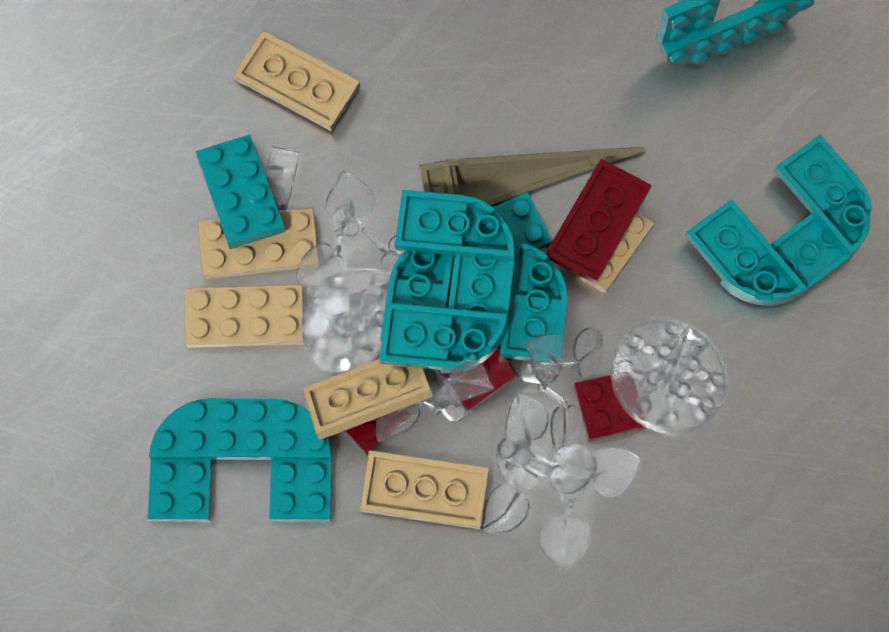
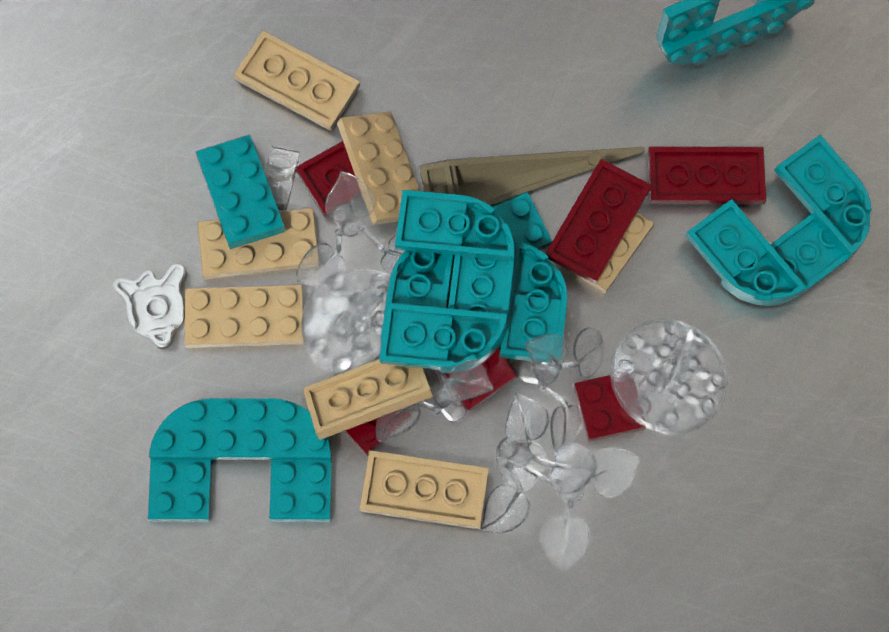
none -> white tile [113,264,186,347]
none -> dark red plate [295,141,362,217]
none -> tan plate [337,112,420,225]
none -> dark red plate [648,147,766,204]

